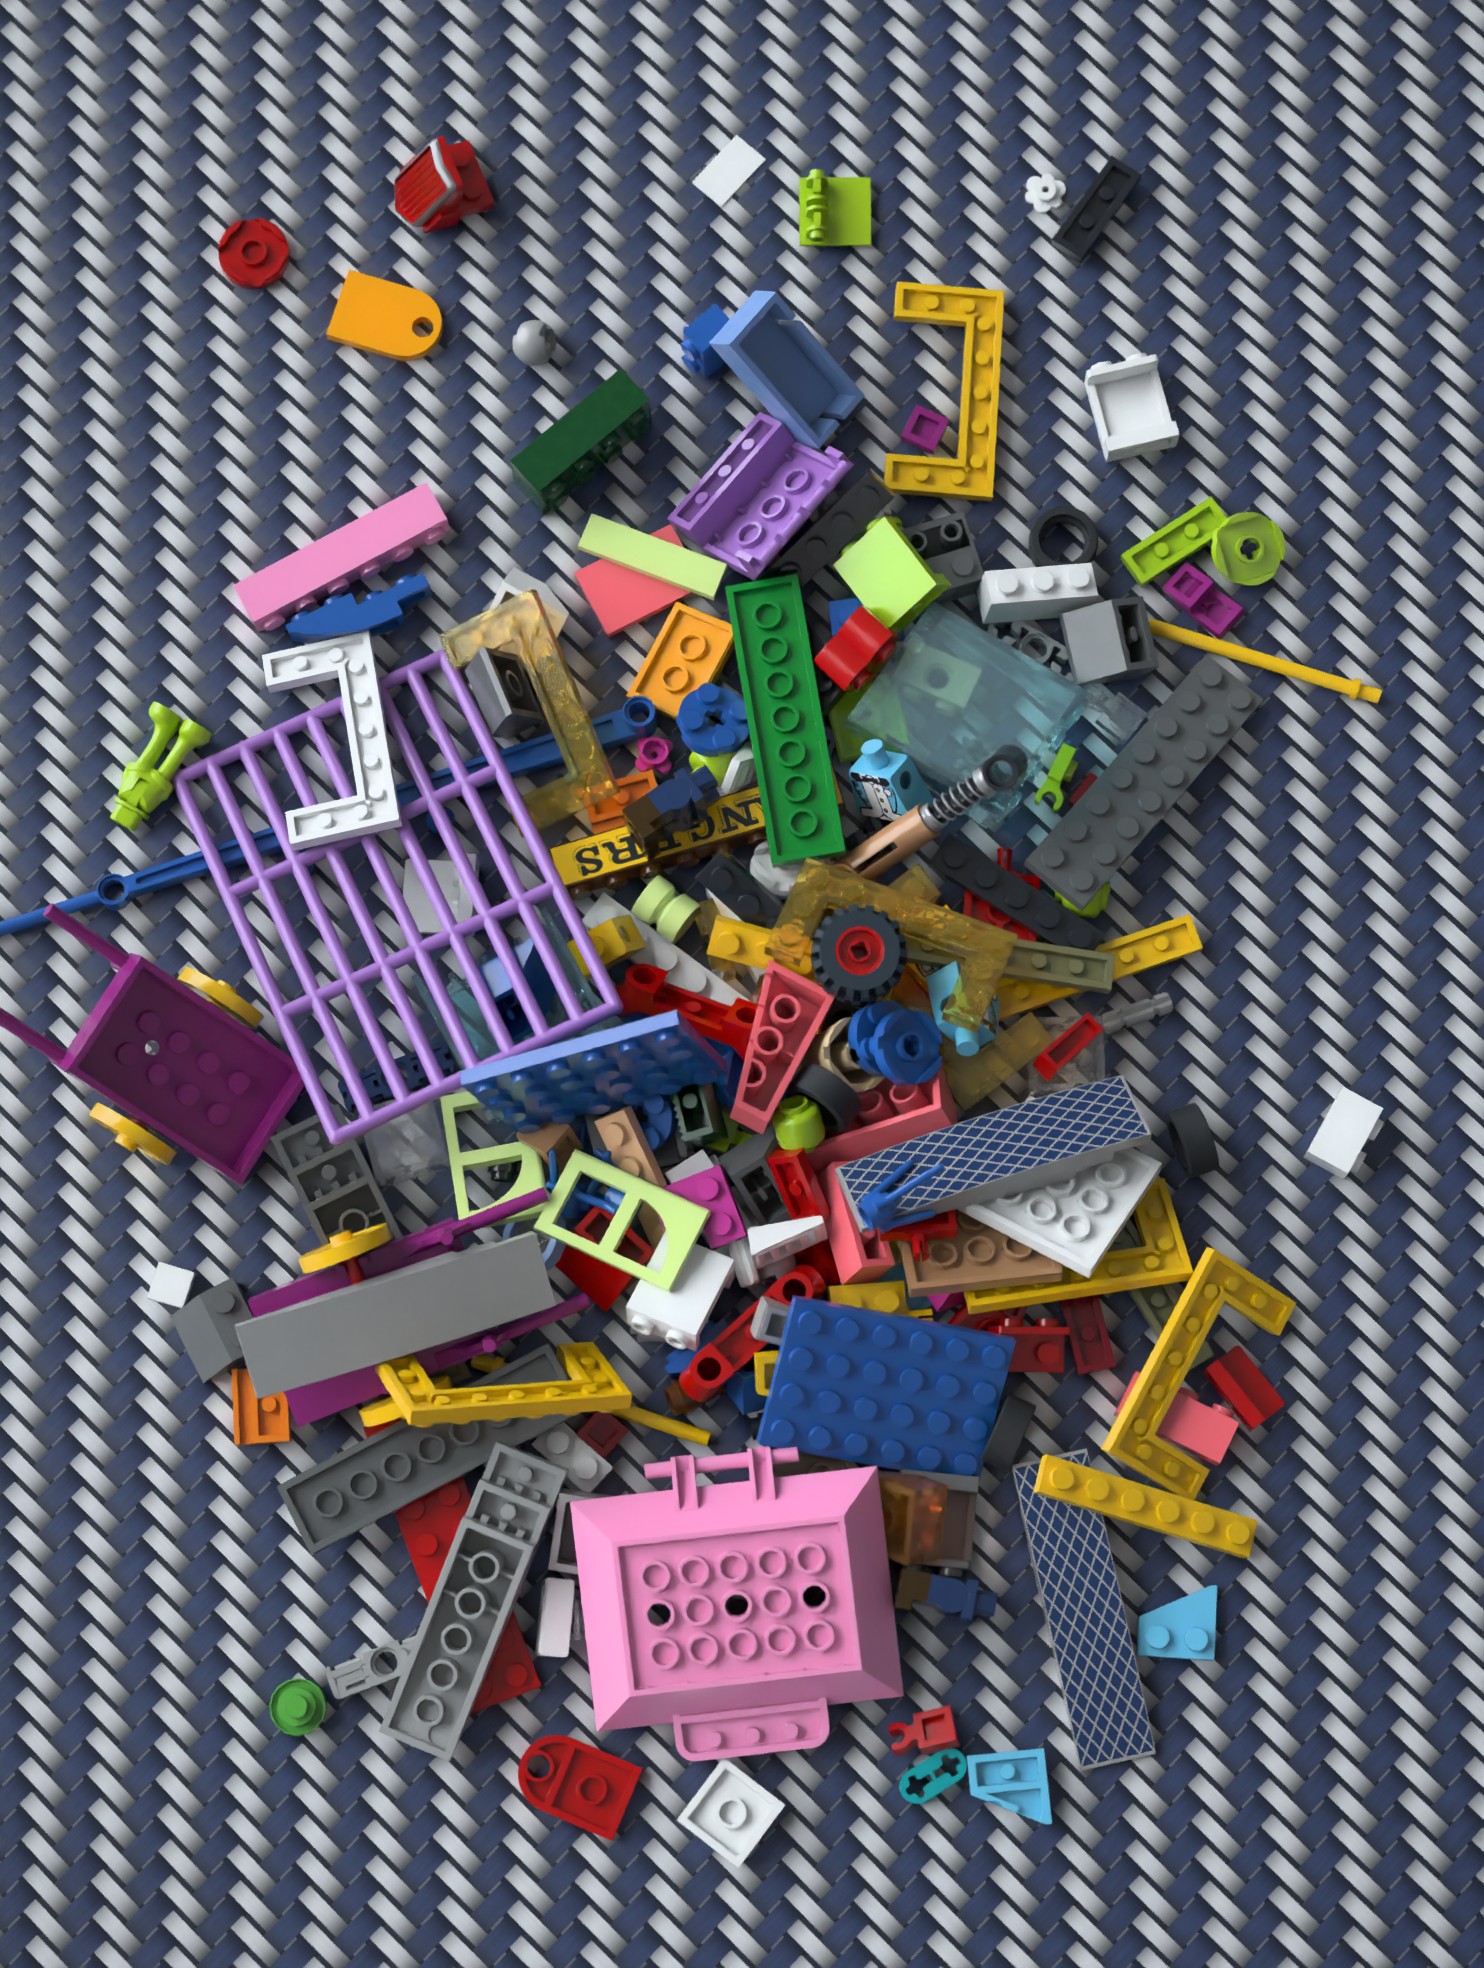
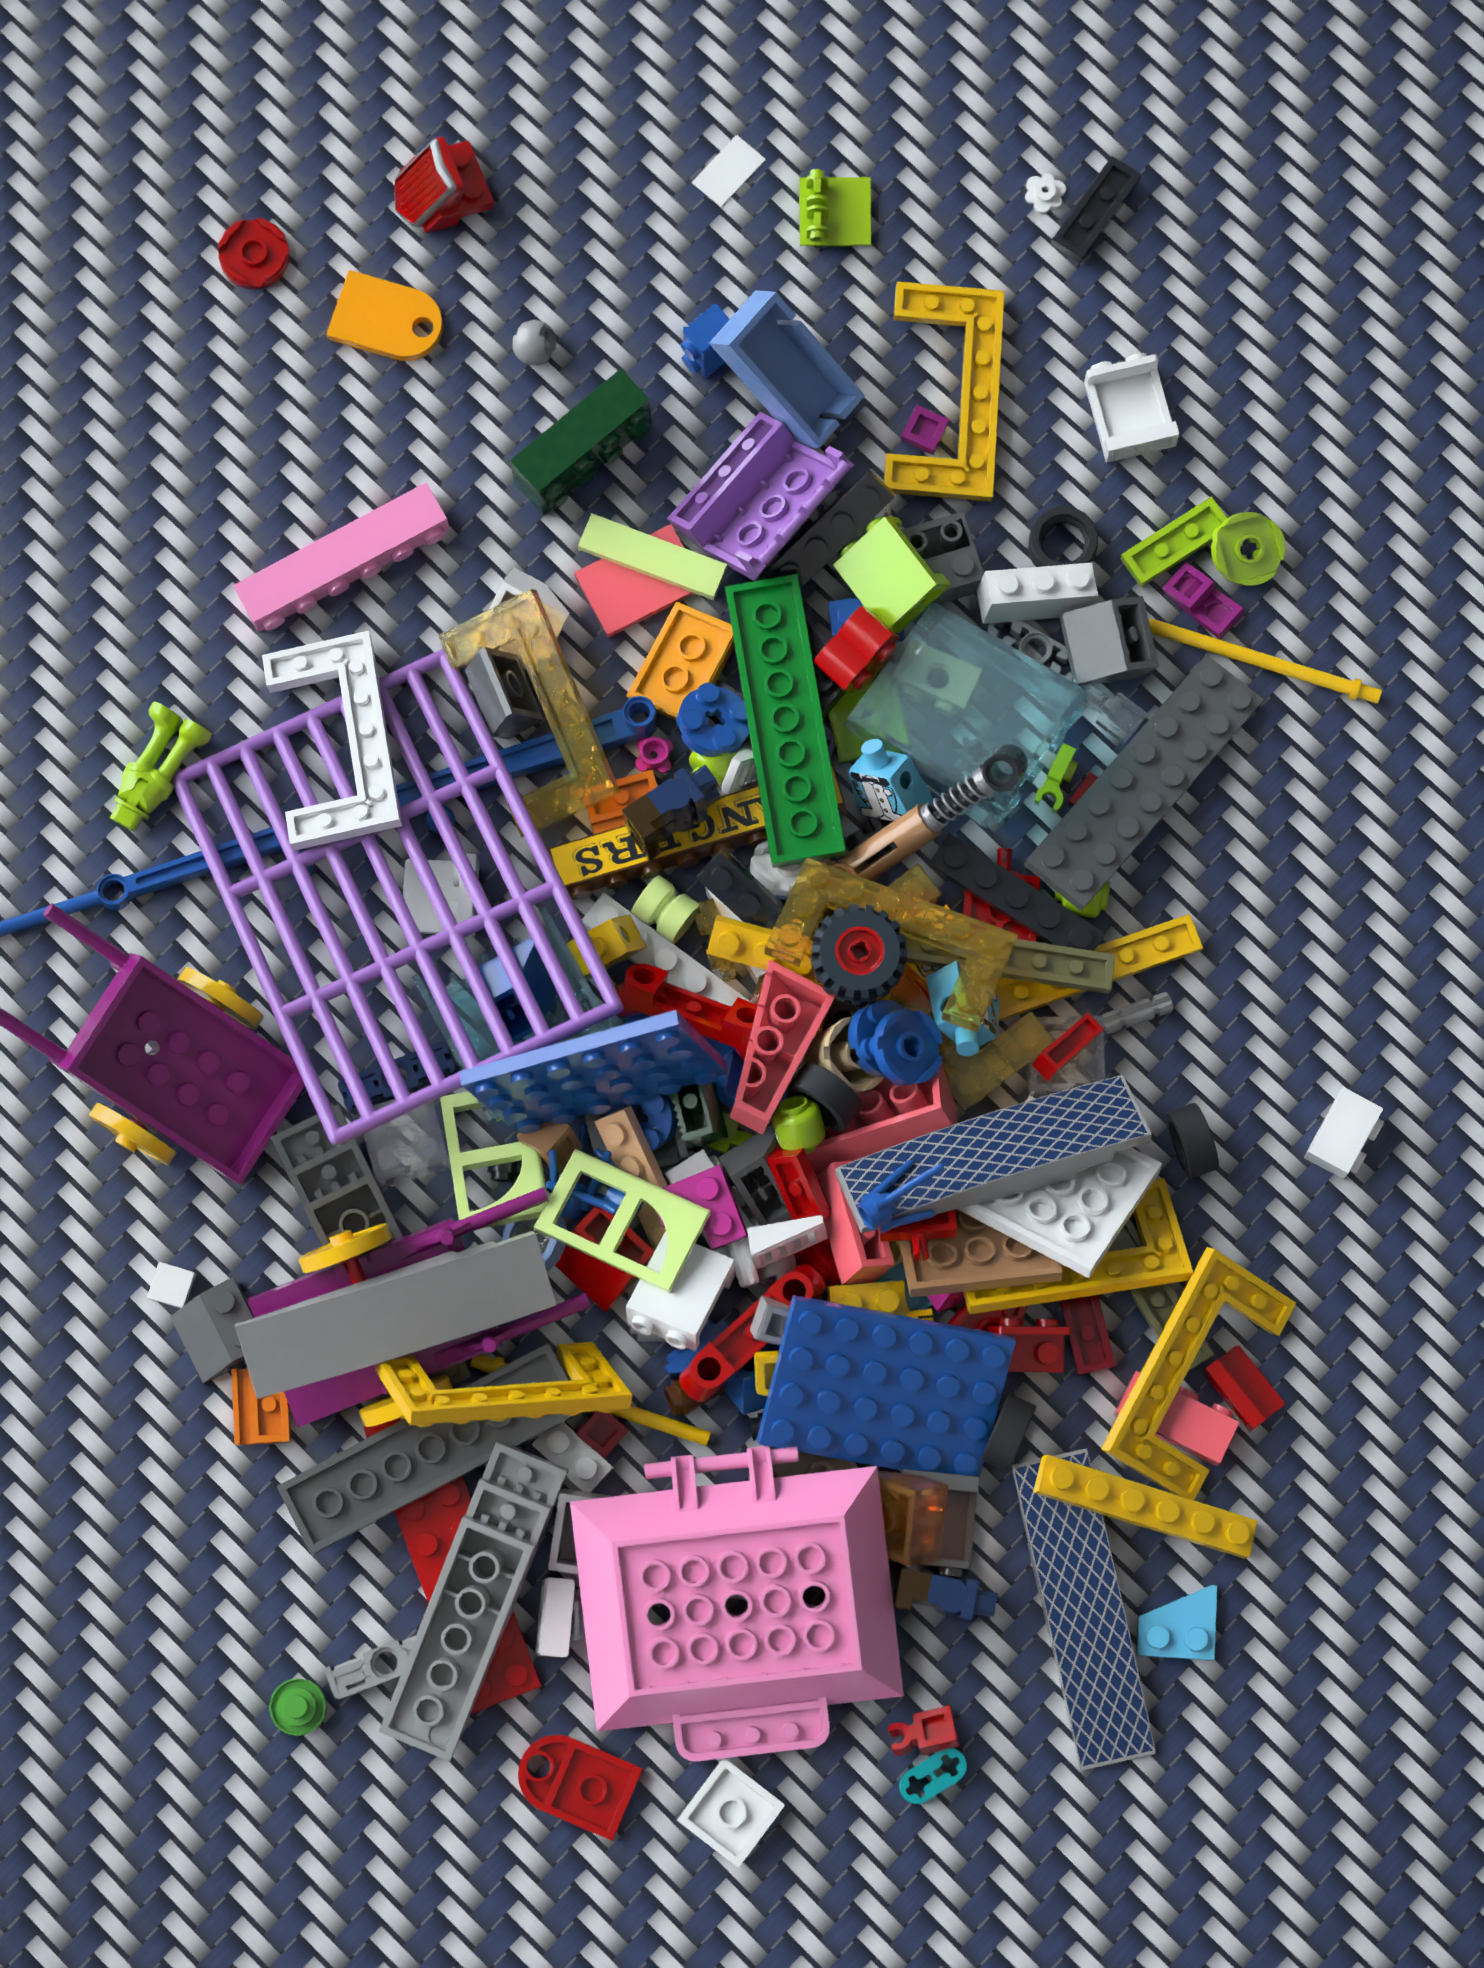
blue slope [285,573,433,644] -> none
medium azure wing [966,1748,1052,1824] -> none

